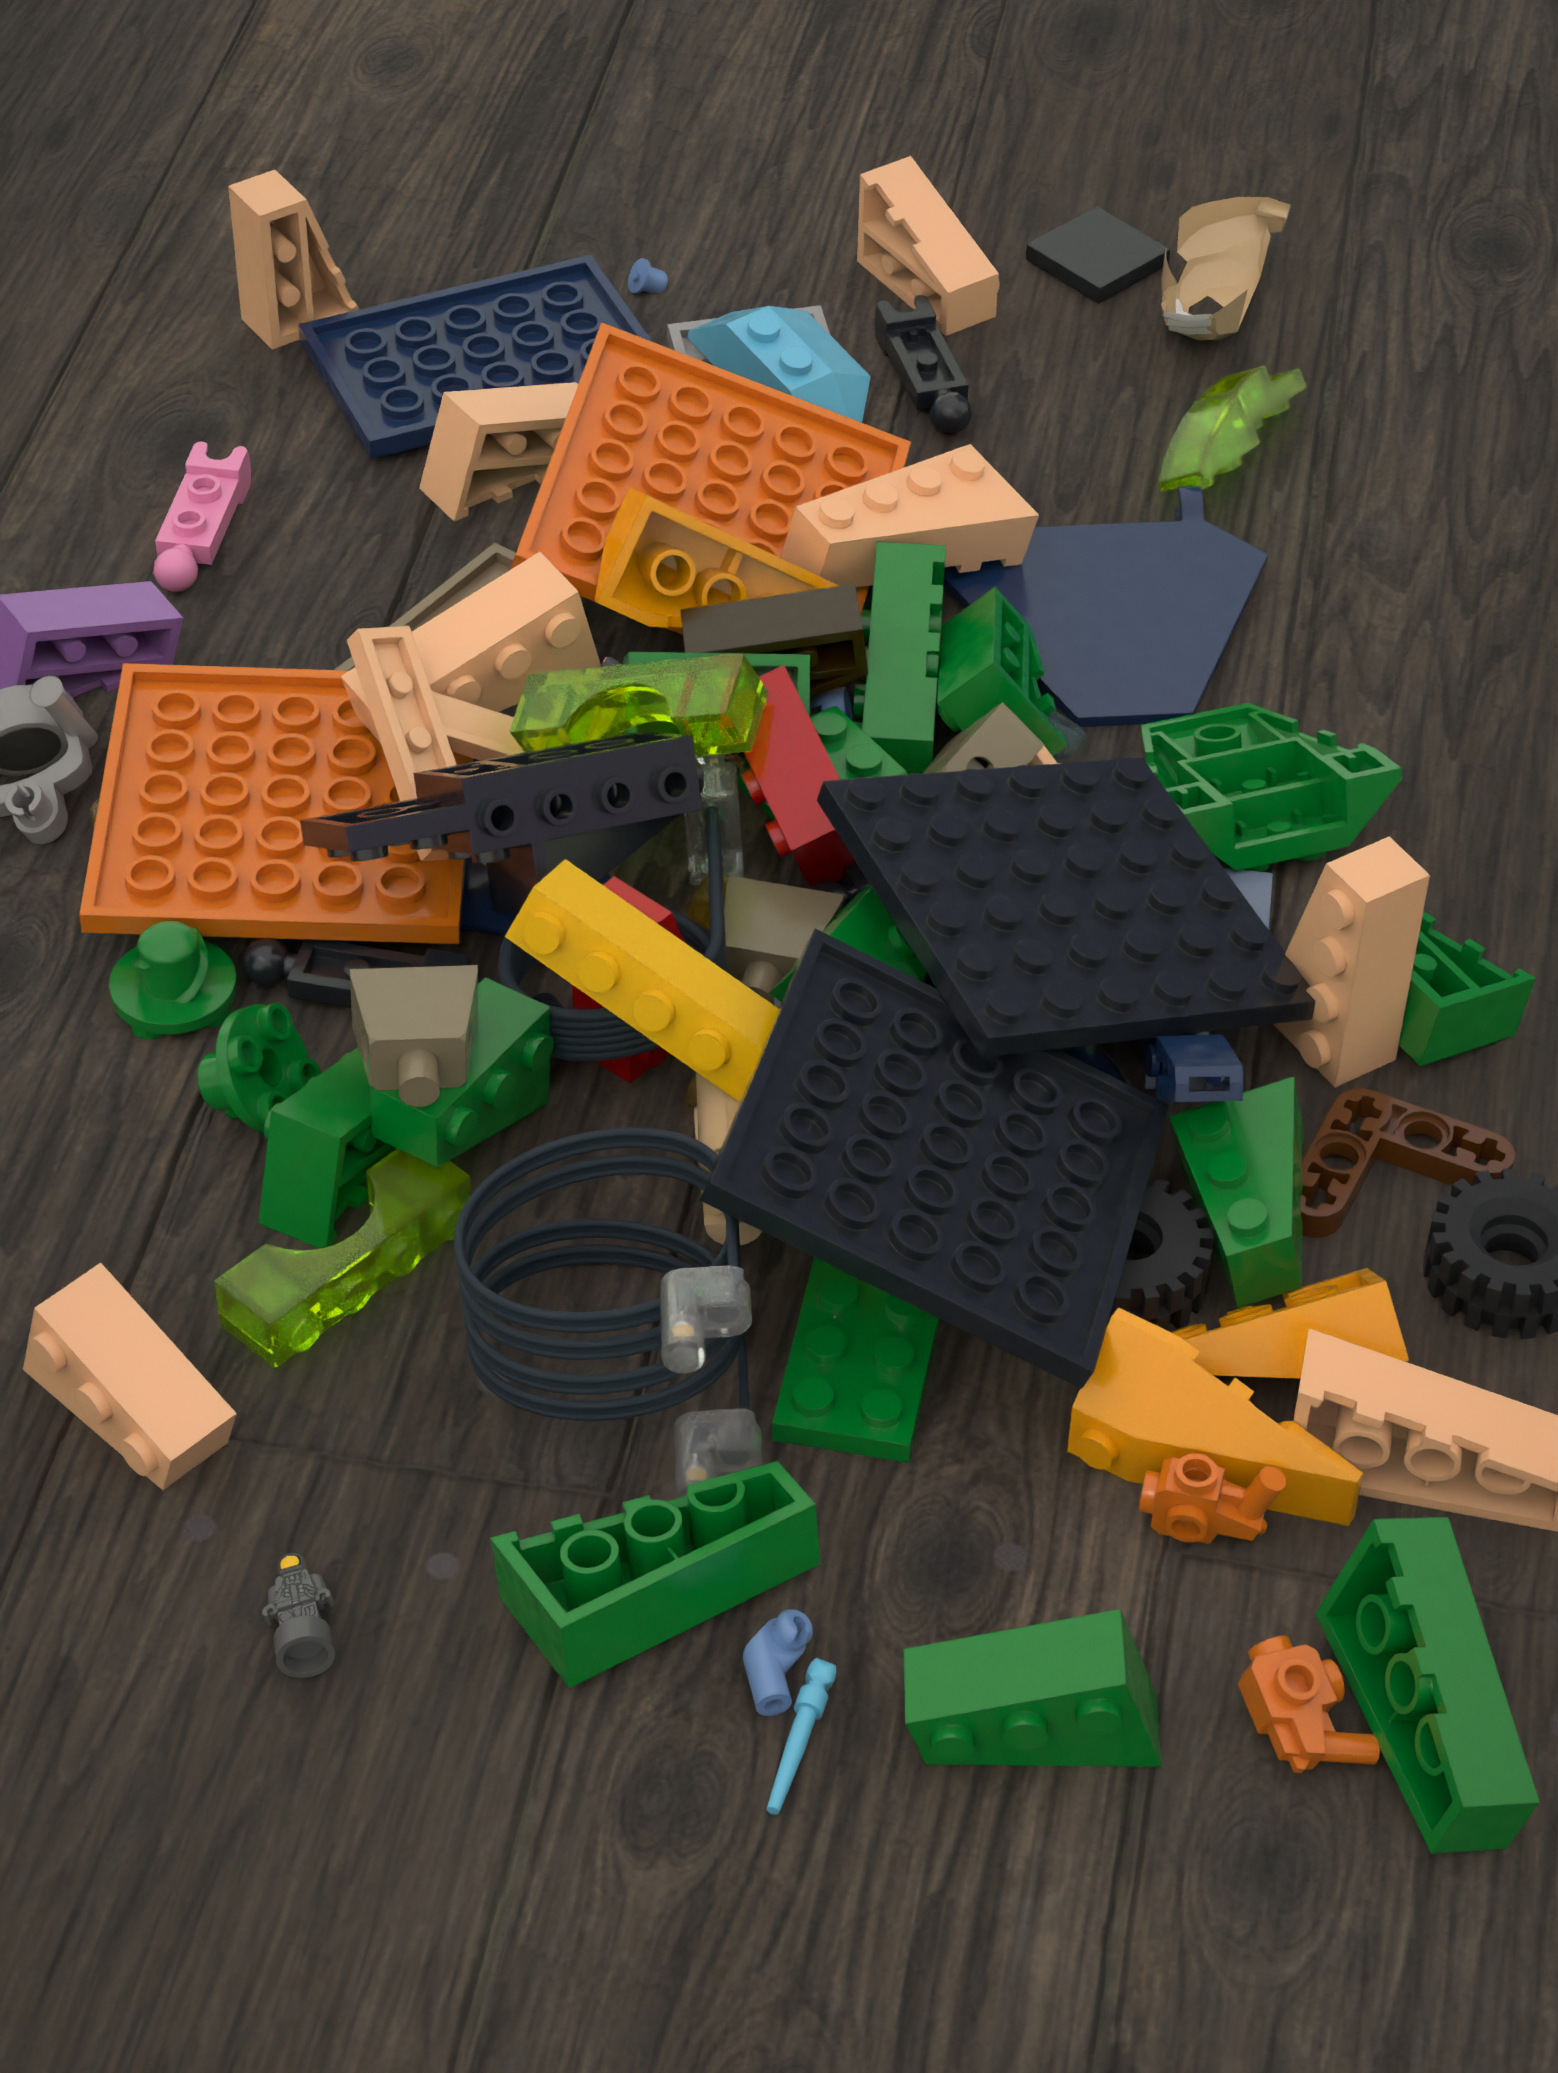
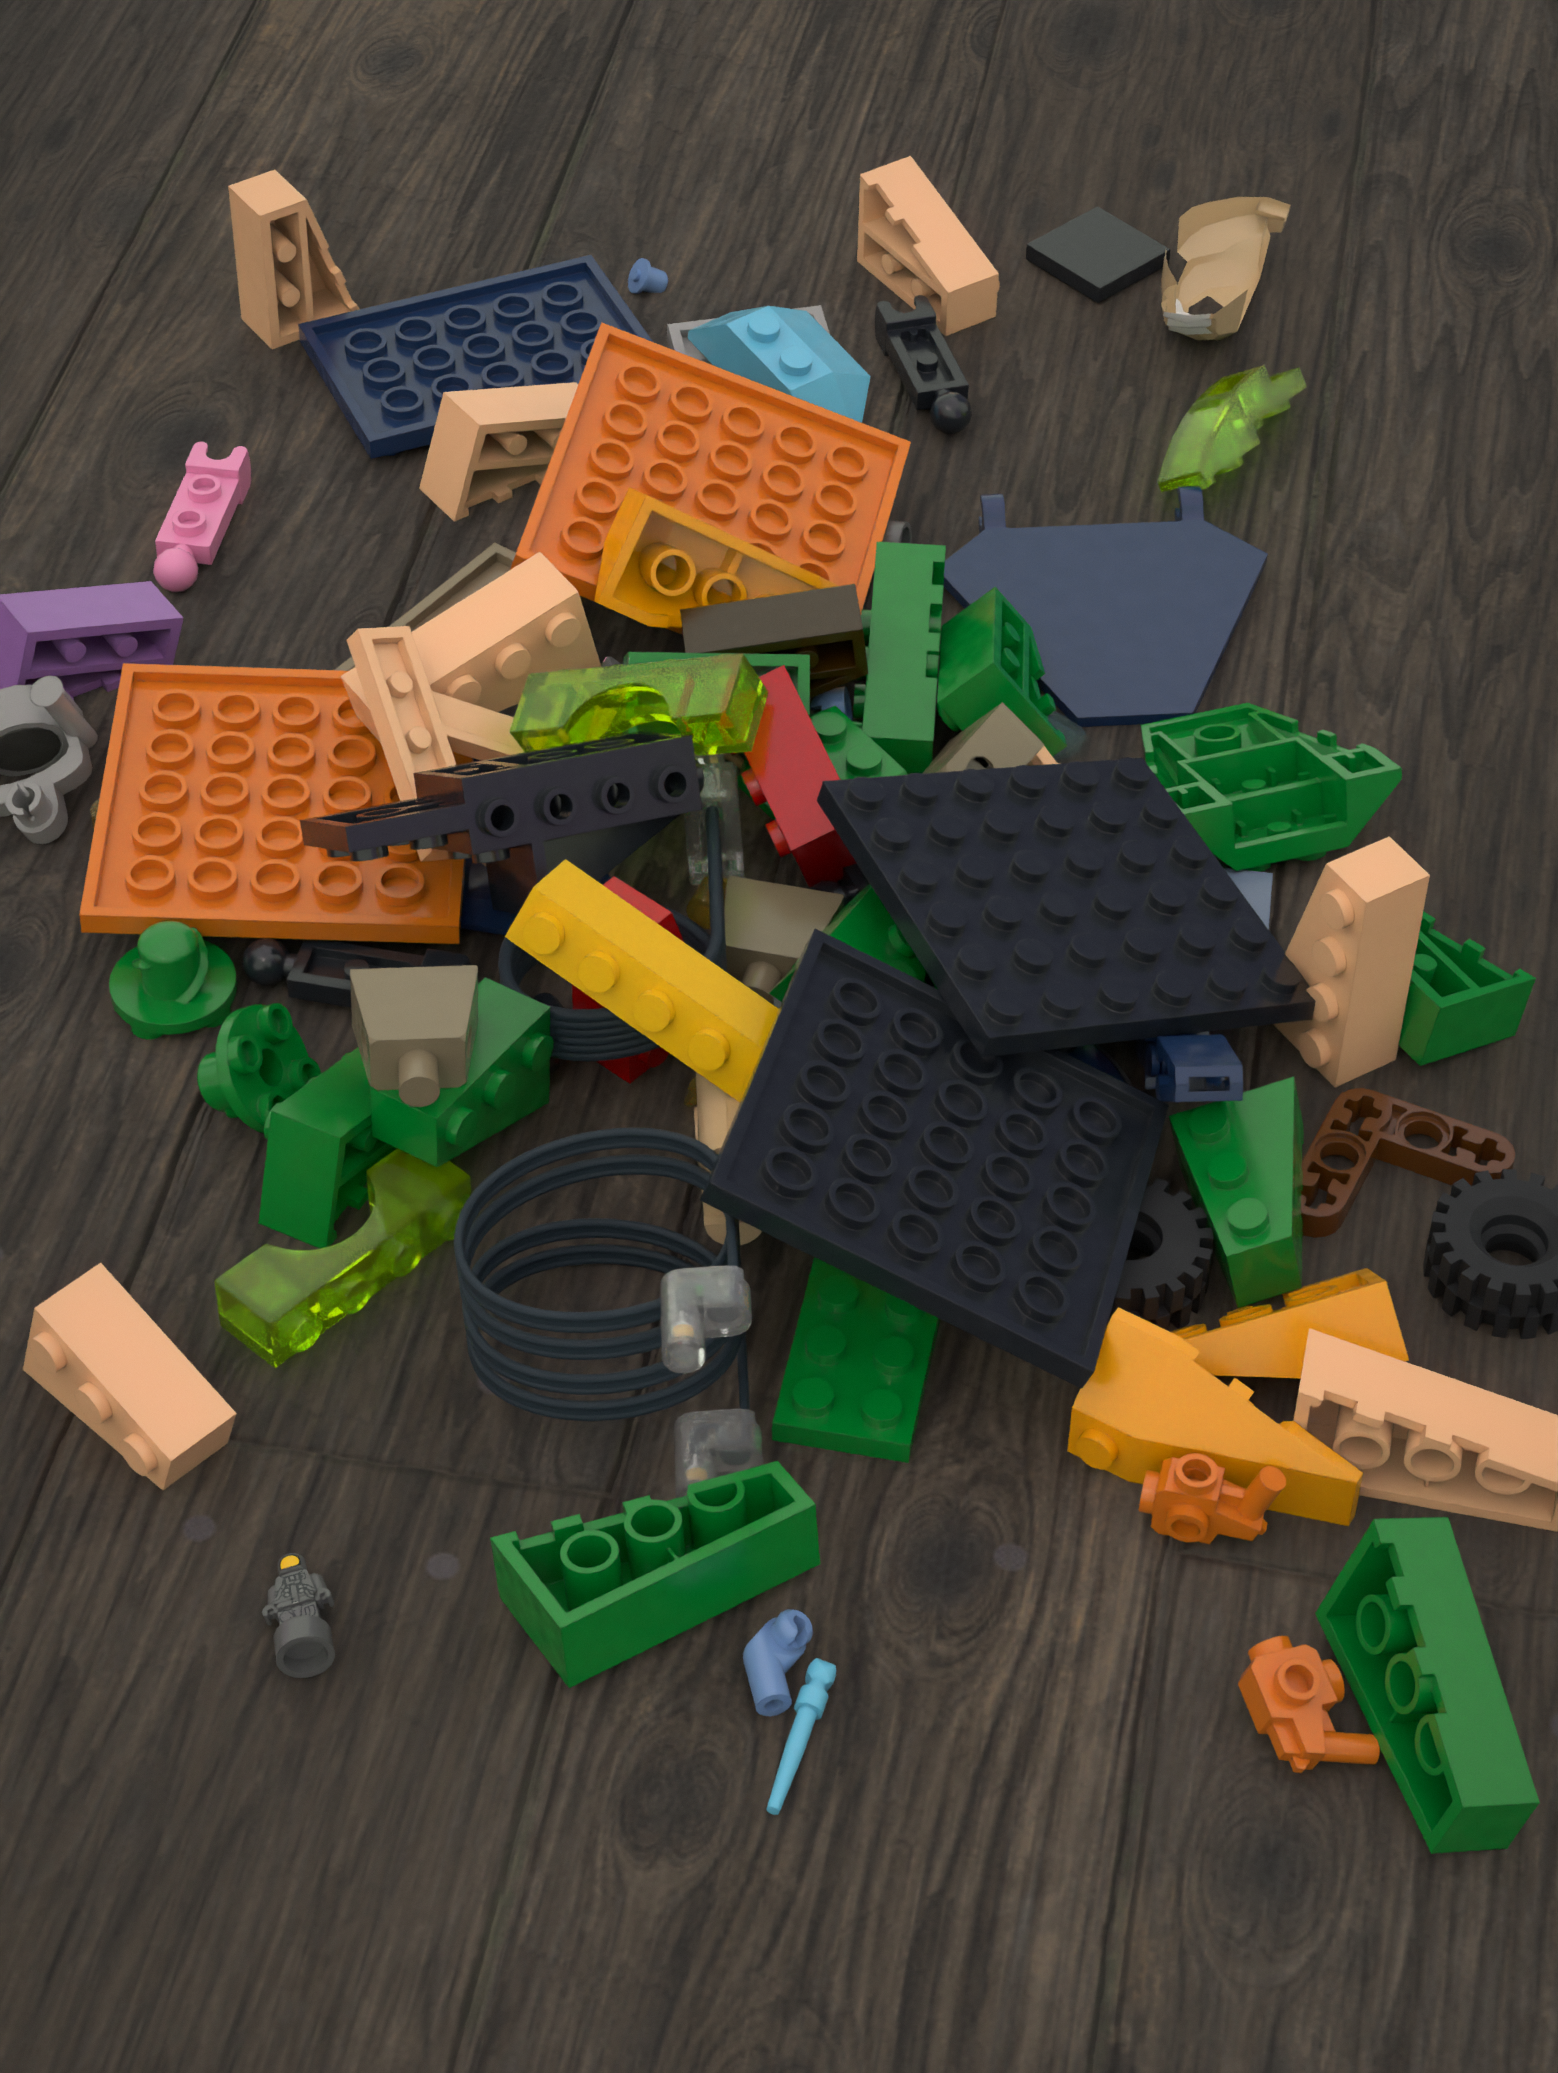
light nougat wedge [781,444,1039,587] -> none
green wedge [903,1609,1162,1767] -> none

